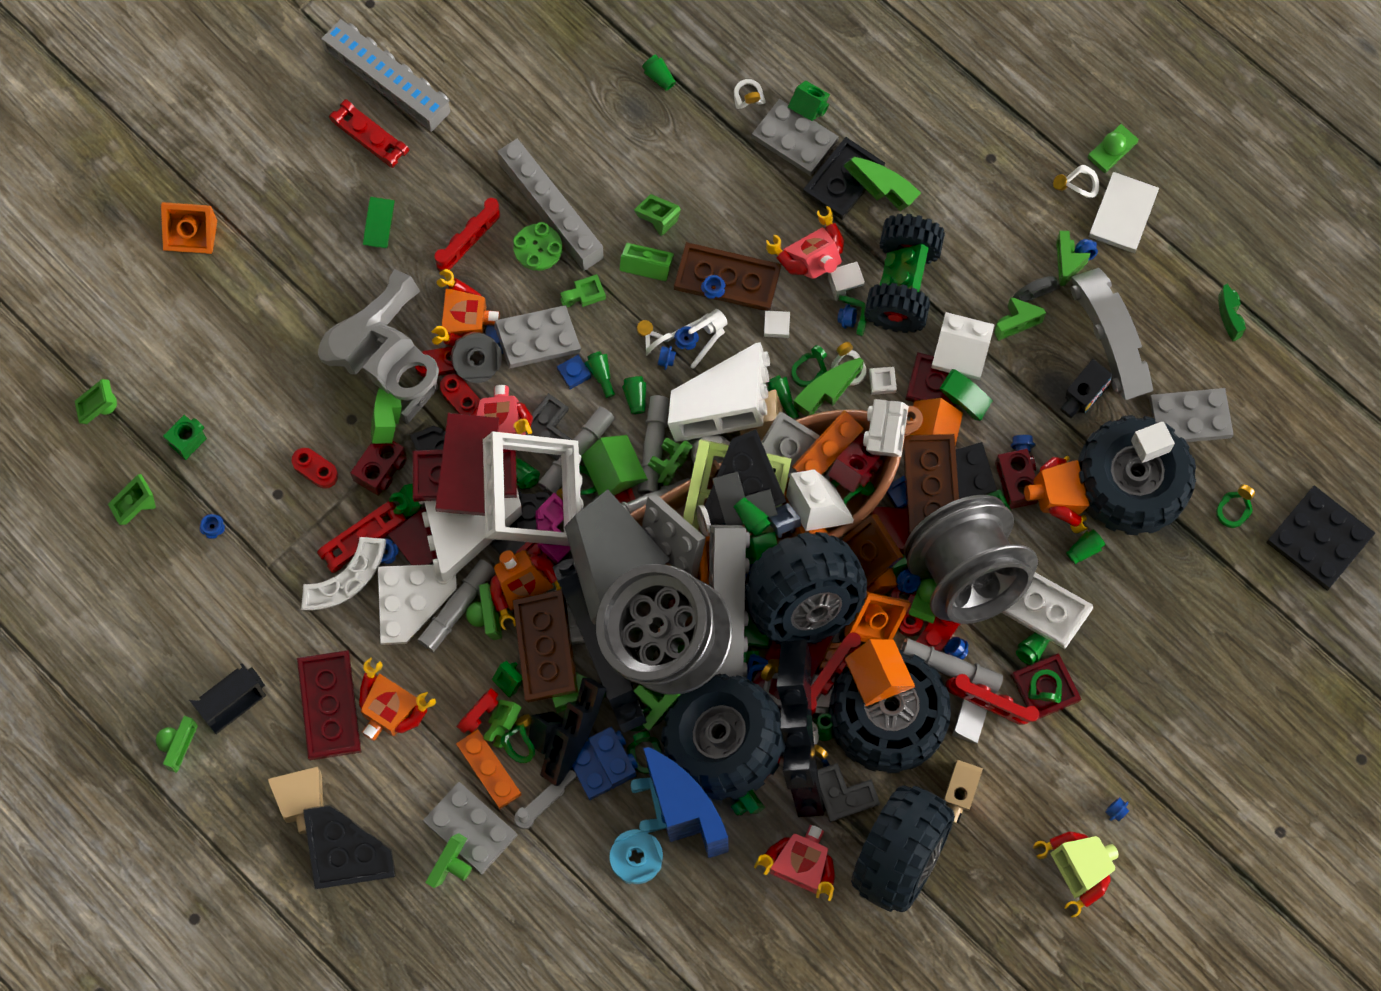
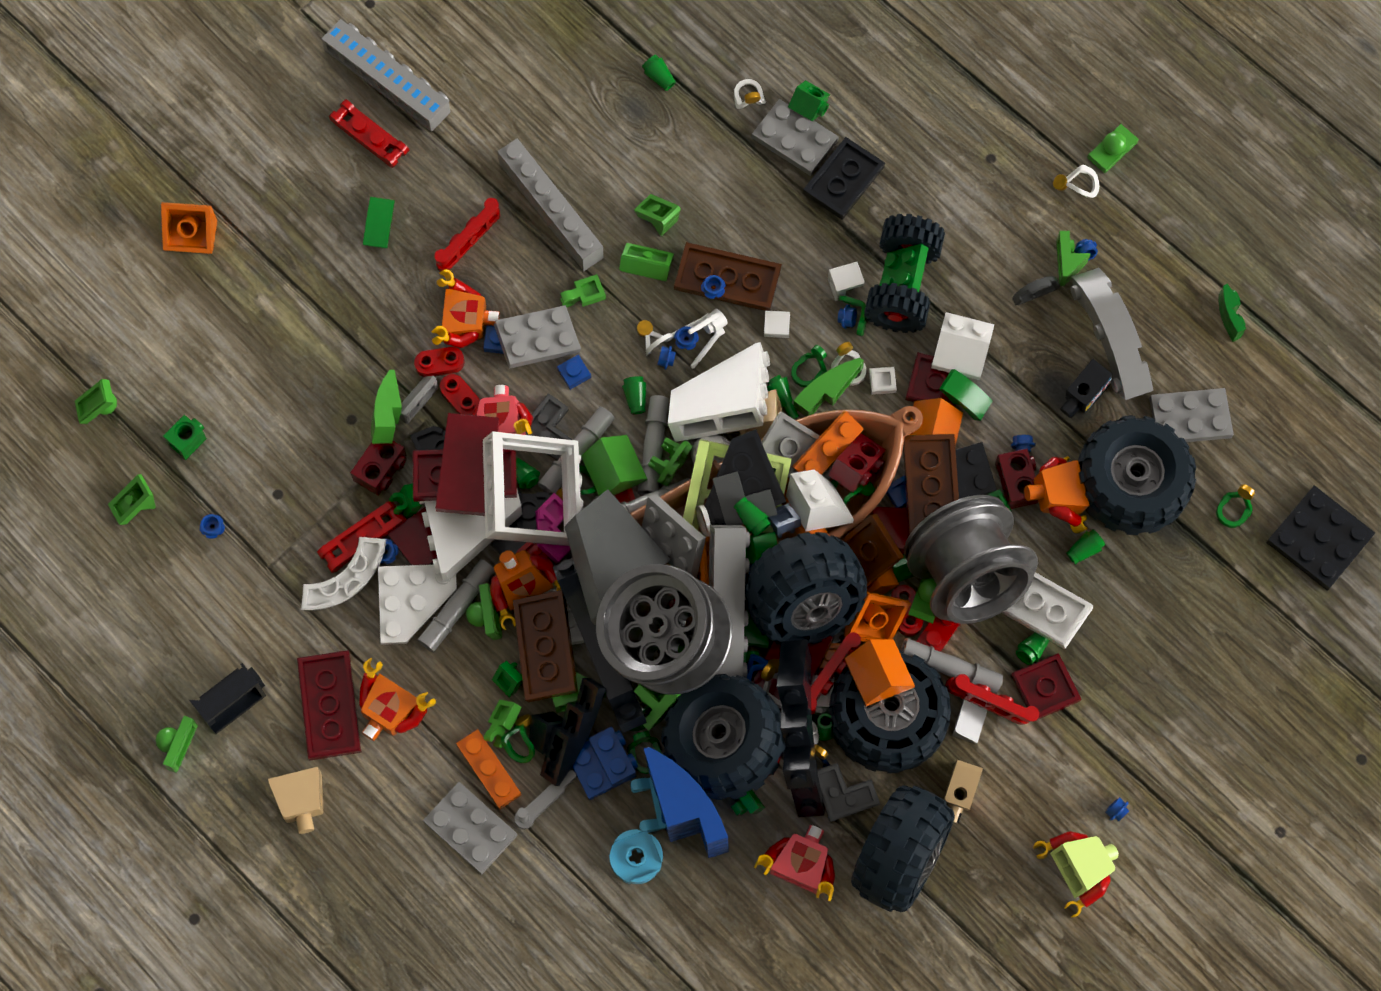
red plate [291,448,338,489] -> none
black plate [303,804,396,889] -> none
light grey animal [318,269,439,400] -> none
bright green tile [425,833,472,888] -> none
dark grey plate [451,332,502,383] -> none
red plate [456,688,499,733] -> none
bright green plate [513,222,562,271] -> none
green cone [584,351,615,398] -> none
torso [766,206,844,279] -> none
bright green slope [843,157,921,211] -> none
white brick [863,399,909,457] -> none
blue plate [896,569,921,593] -> none
blue plate [944,637,969,659] -> none
bright green slope [994,297,1046,341] -> none
green piece [1028,669,1062,703] -> none
white tile [1089,172,1159,253] -> none
white panel [1131,422,1175,463] -> none

